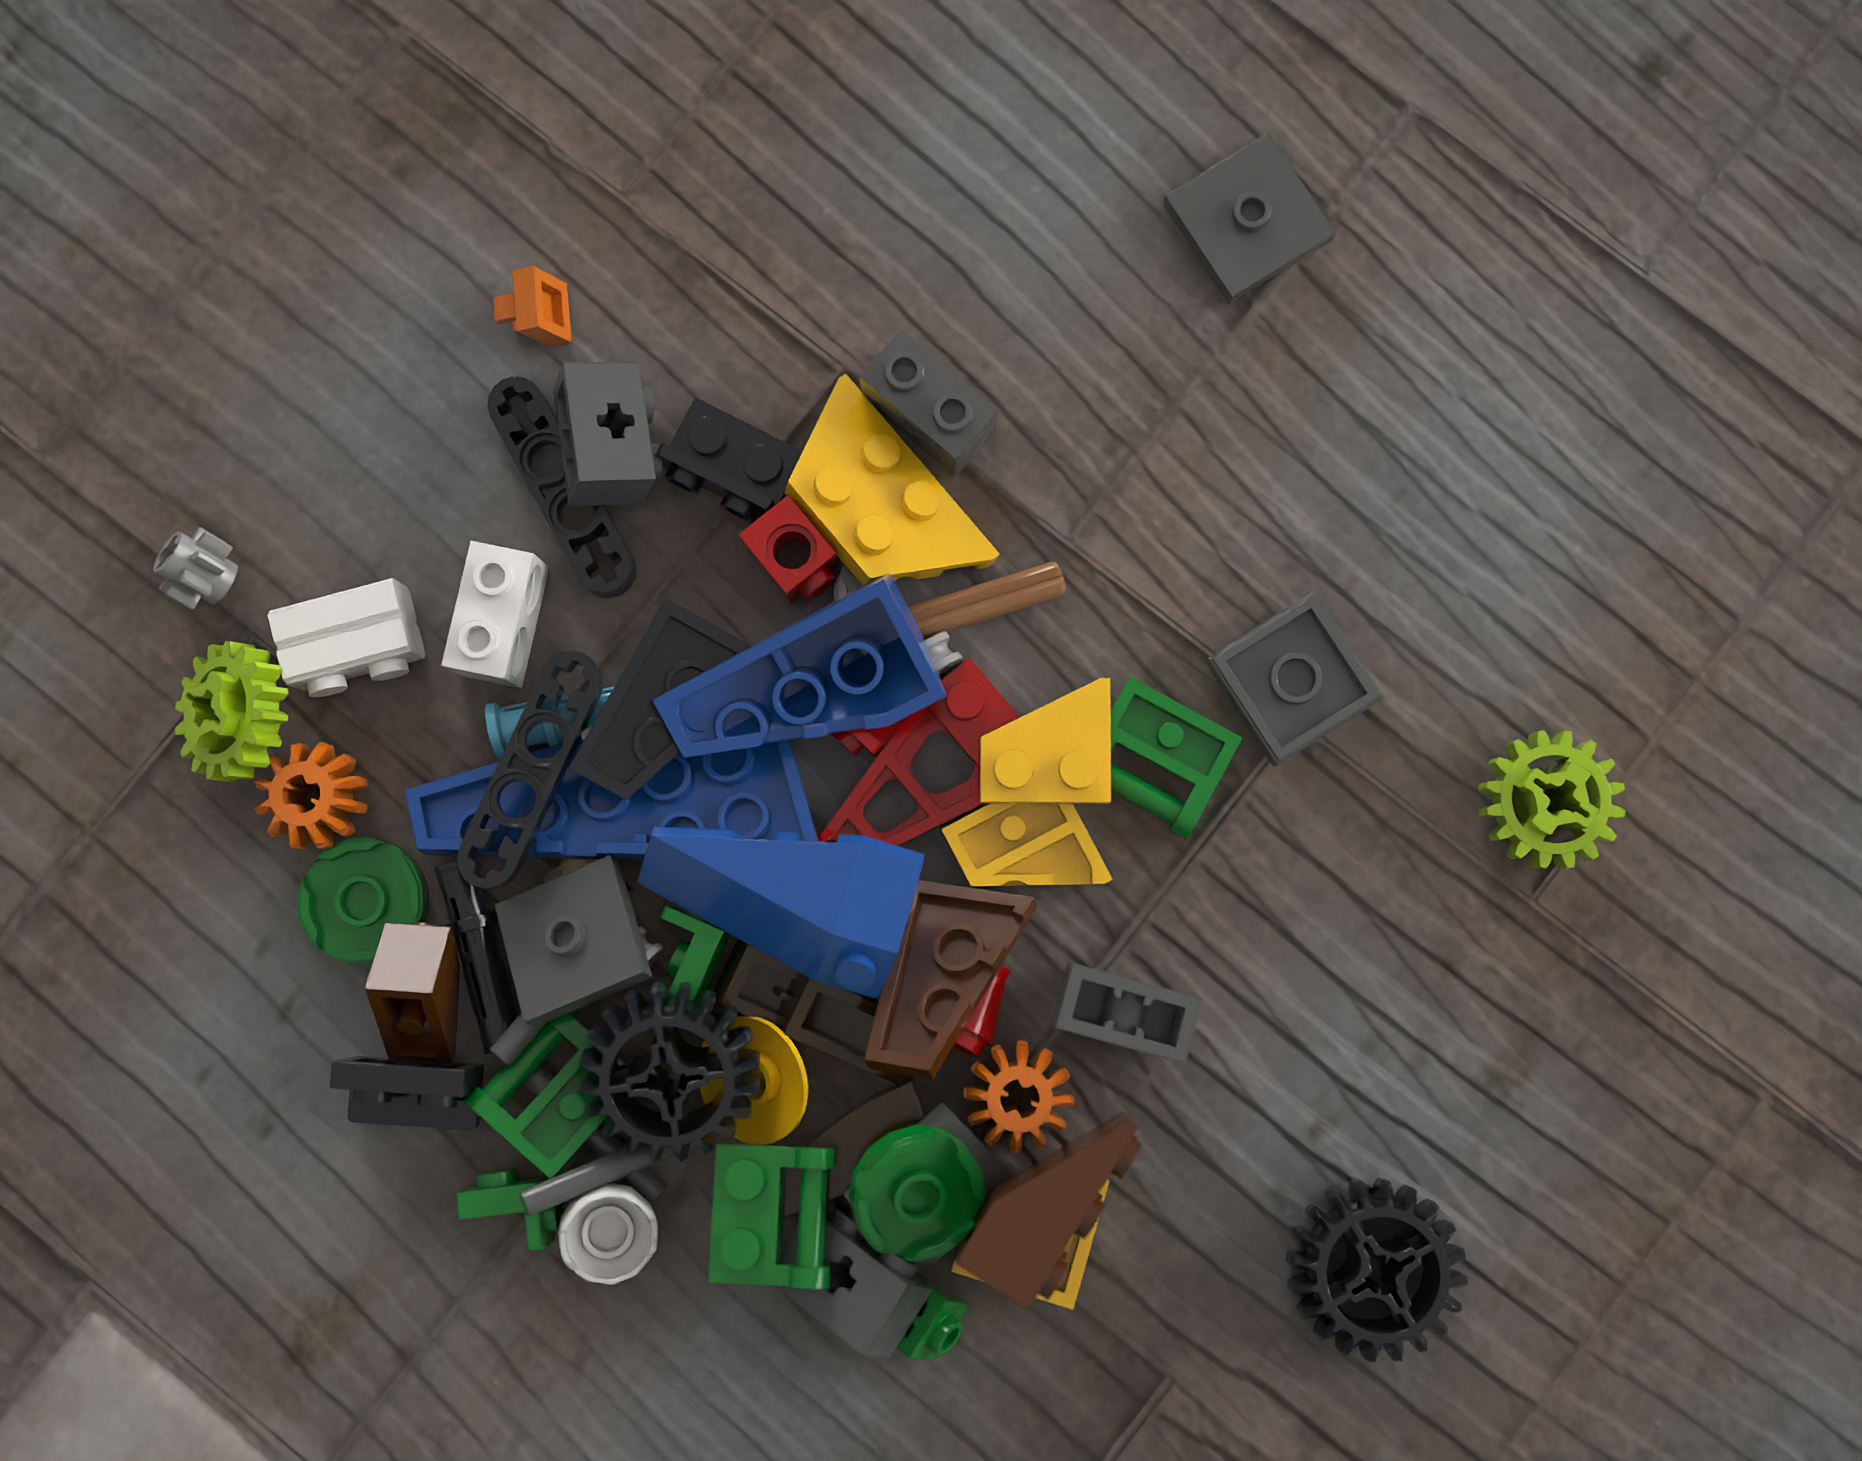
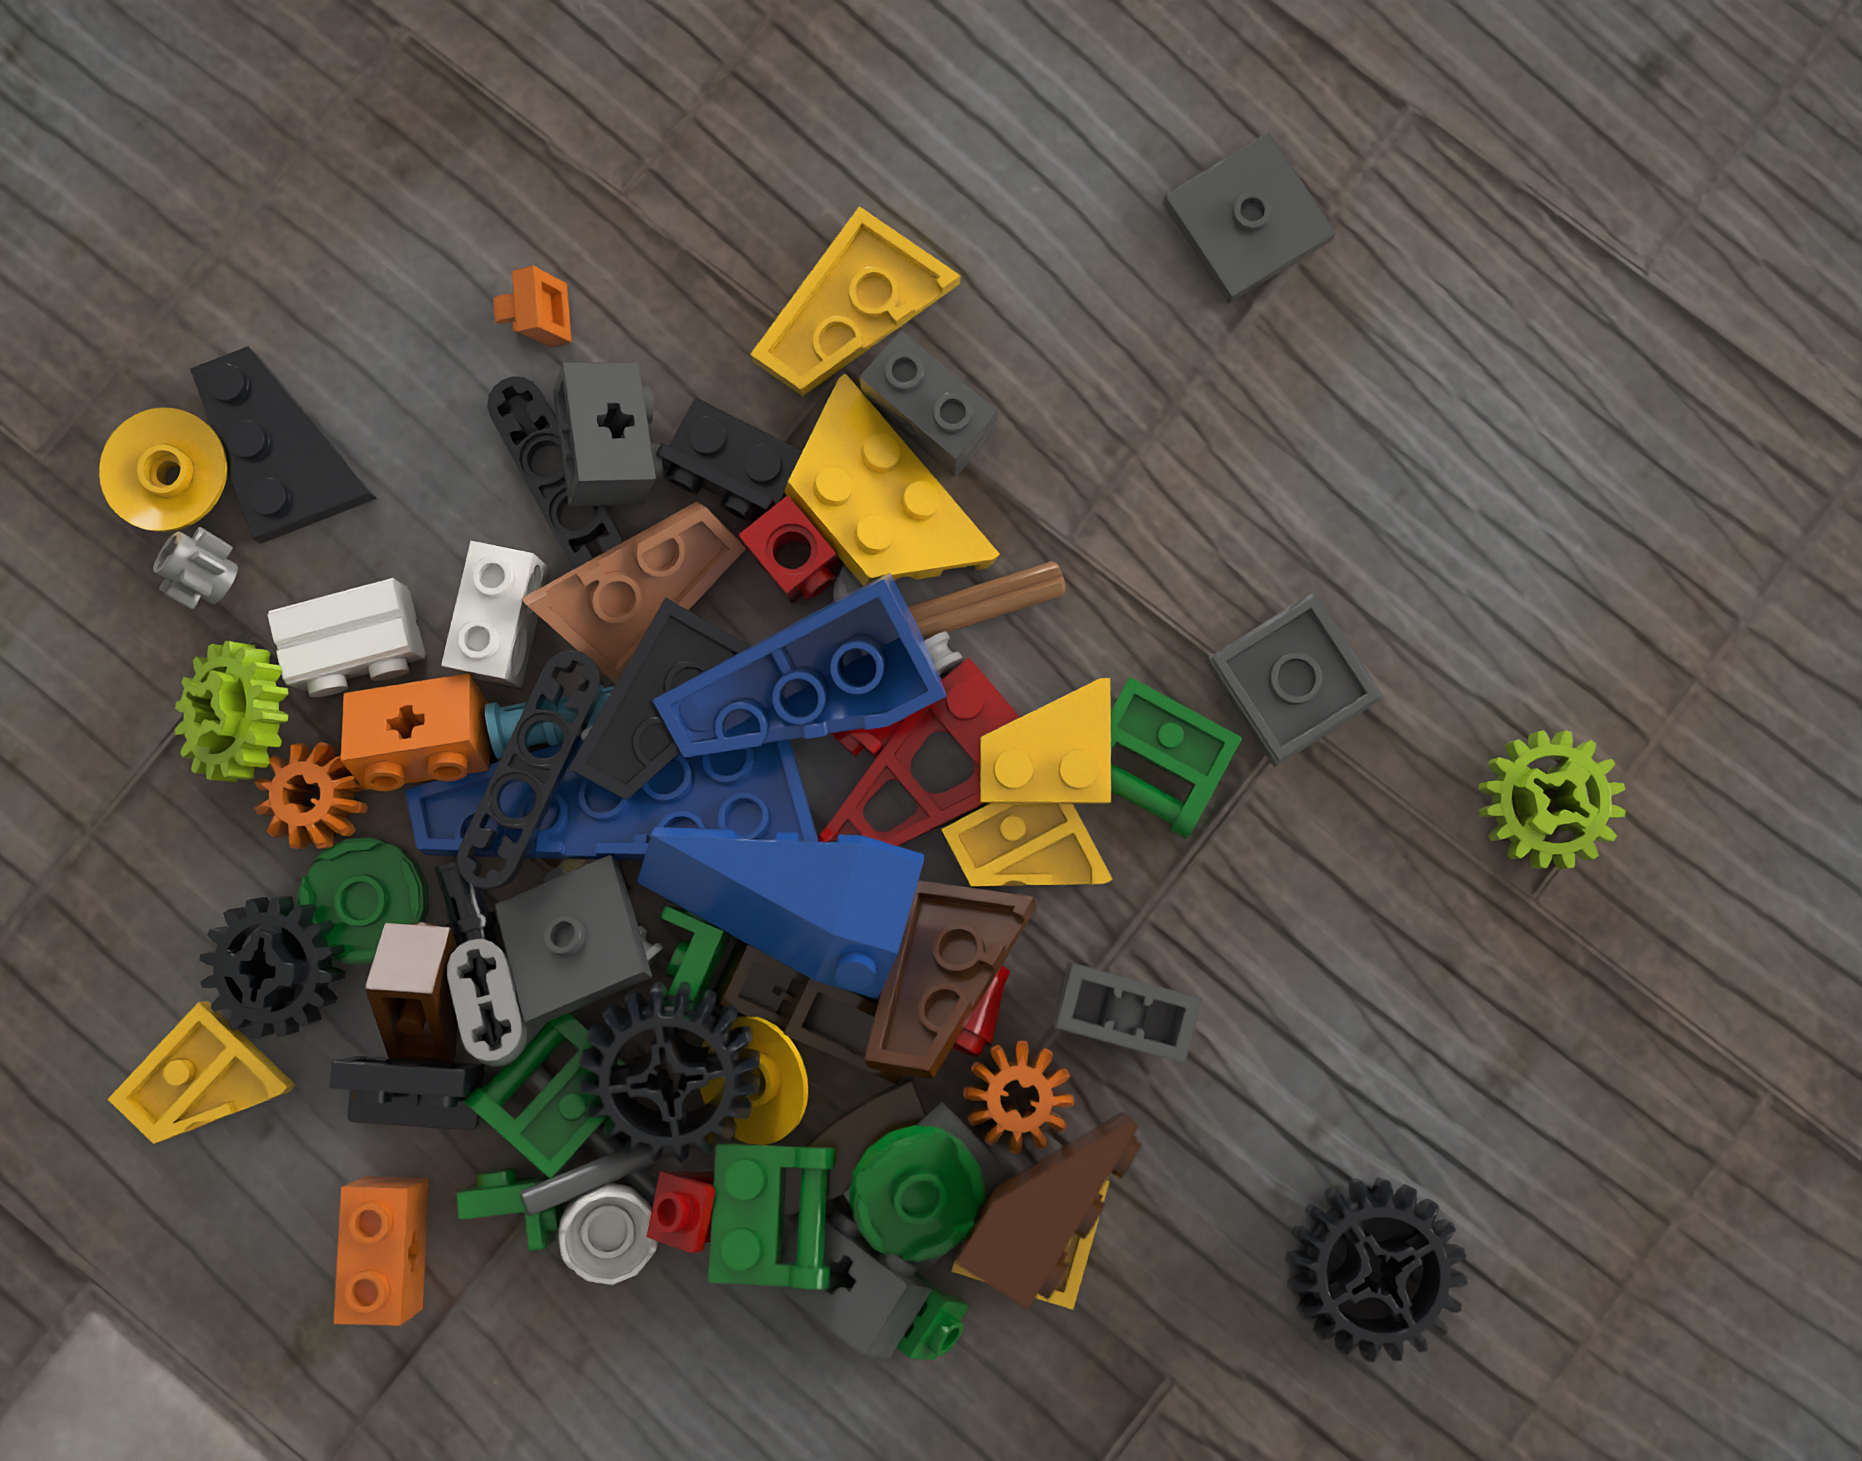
none -> yellow dish [99,407,227,532]
none -> yellow wing [107,1001,296,1144]
none -> black wing [190,346,377,544]
none -> black gear [199,896,346,1038]
none -> orange brick [333,1176,429,1326]
none -> orange brick [341,673,490,791]
none -> light grey beam [447,939,527,1066]
none -> nougat wing [521,501,747,685]
none -> red bracket [646,1171,715,1253]
none -> yellow wing [750,206,961,396]

